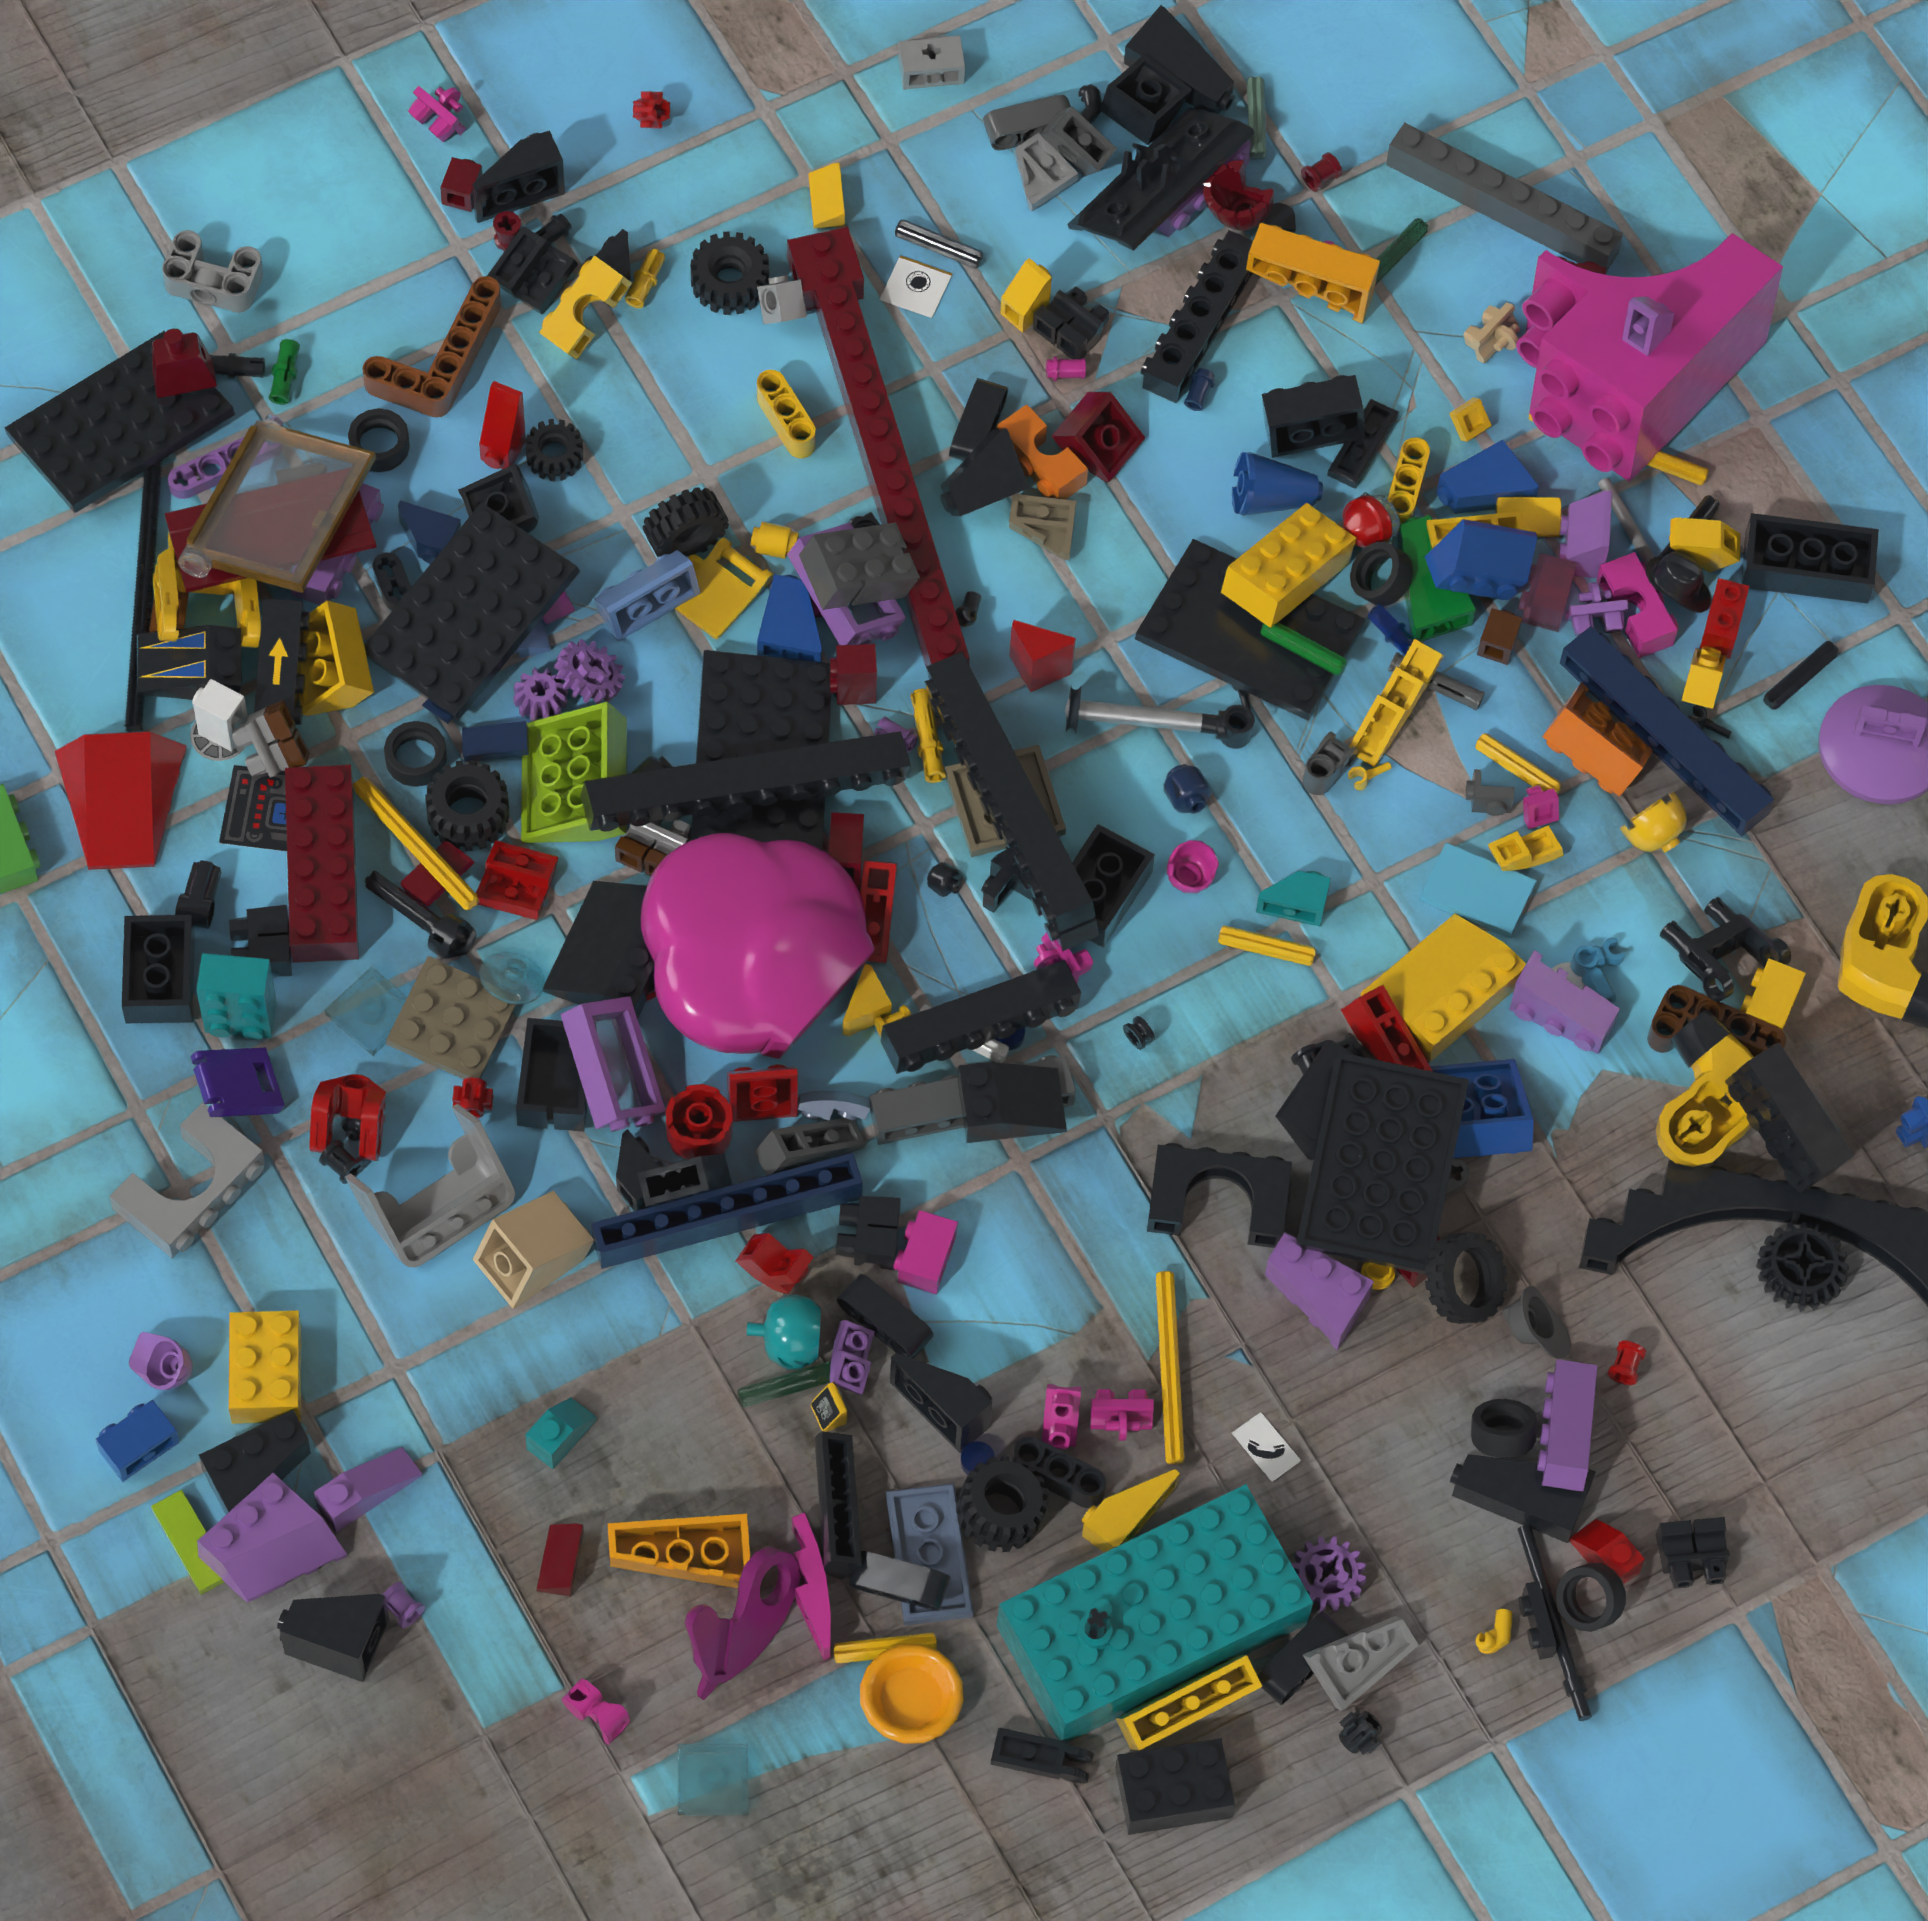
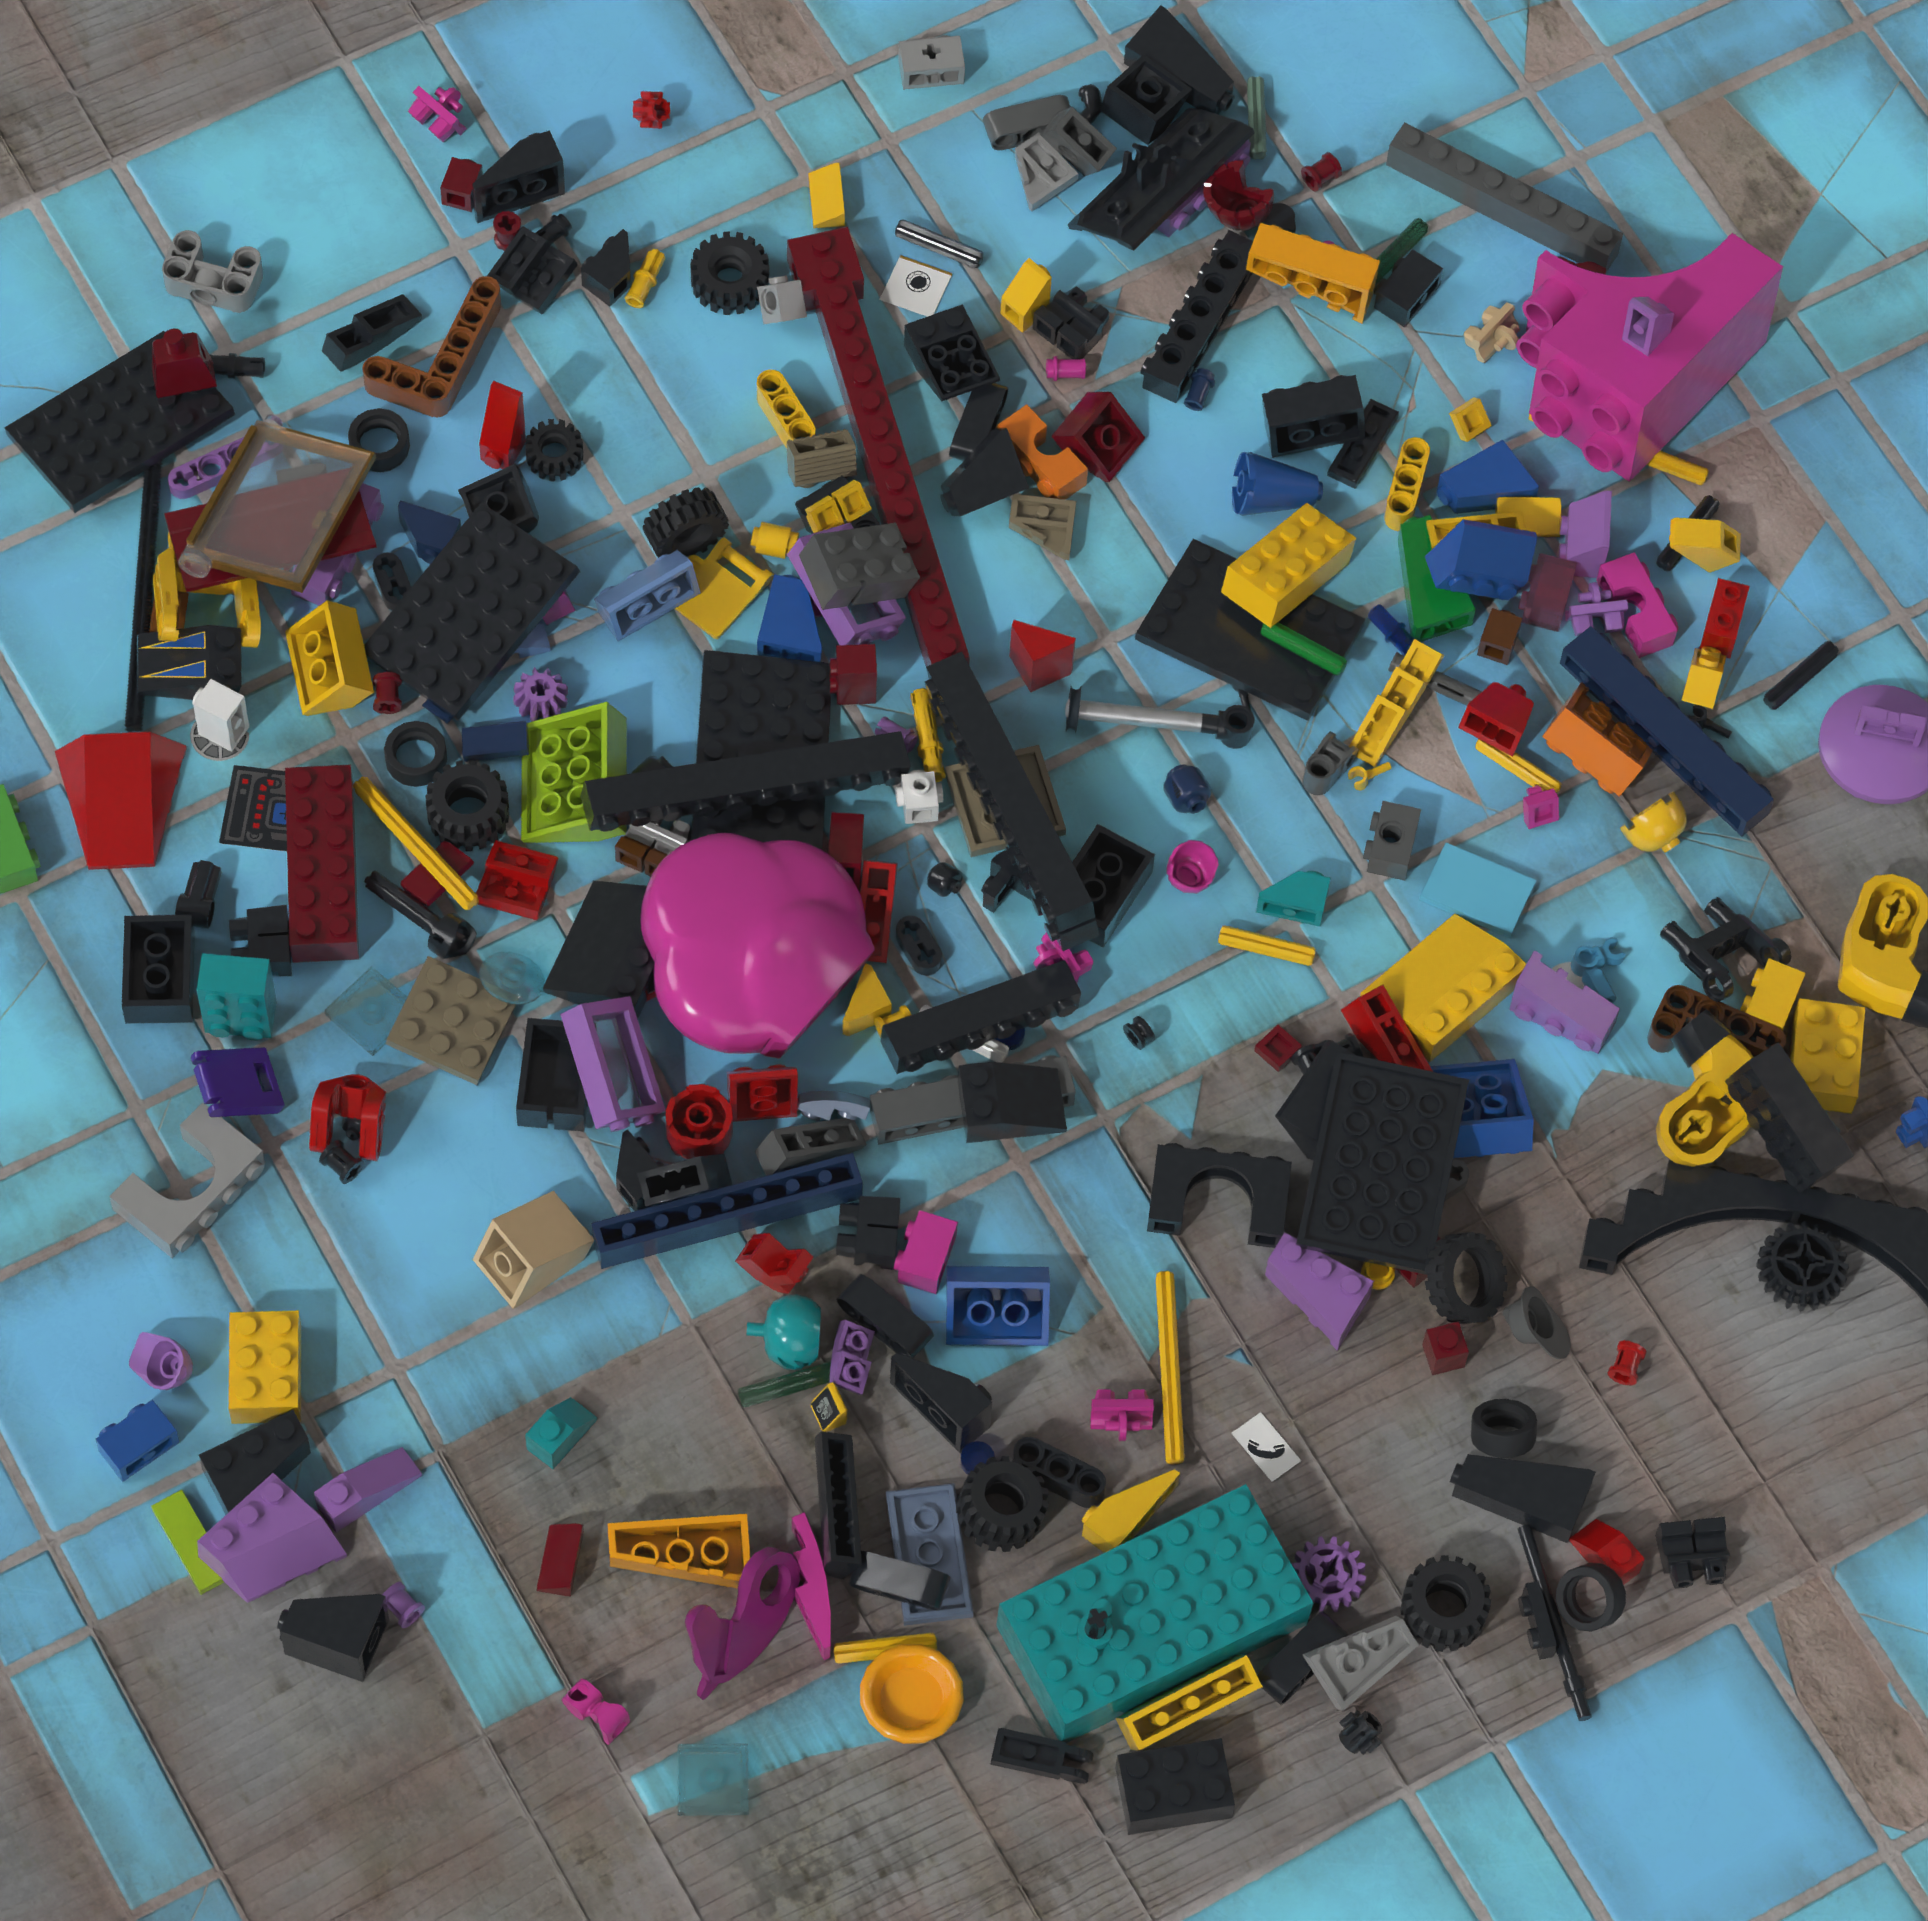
hips [232,700,310,777] -> none
black brick [254,599,310,729] -> none
green pin [269,339,300,405] -> none
light grey windscreen [345,1104,515,1267] -> none
red gear [452,1077,494,1118] -> none
yellow arch [539,255,632,360] -> none
medium lavender gear [554,639,625,704] -> none
black arm [955,591,981,627] -> none
dark pink hips [1042,1384,1081,1449] -> none
red hair [1342,492,1400,548] -> none
black tyre [1350,542,1413,606] -> none
dark grey bracket [1465,769,1514,816] -> none
yellow arm [1475,1609,1513,1654] -> none
yellow slope [1488,825,1564,871] -> none
medium lavender brick [1537,1359,1597,1492] -> none
light grey bar [1598,478,1655,565] -> none
black piece [1646,551,1711,613] -> none
black brick [1741,513,1879,603] -> none
none -> black slope [322,294,422,372]
none -> dark red bush [373,672,402,714]
none -> dark tan brick [787,429,857,488]
none -> yellow hips [795,475,872,534]
none -> white brick [895,770,943,824]
none -> black beam [896,916,942,976]
none -> black slope [904,304,1000,402]
none -> blue slope [946,1266,1050,1346]
none -> dark red plate [1254,1025,1302,1072]
none -> dark grey brick [1363,801,1421,881]
none -> black brick [1374,249,1443,328]
none -> black tyre [1400,1555,1491,1652]
none -> dark red brick [1422,1321,1469,1375]
none -> red torso [1458,682,1534,757]
none -> yellow brick [1789,998,1865,1114]

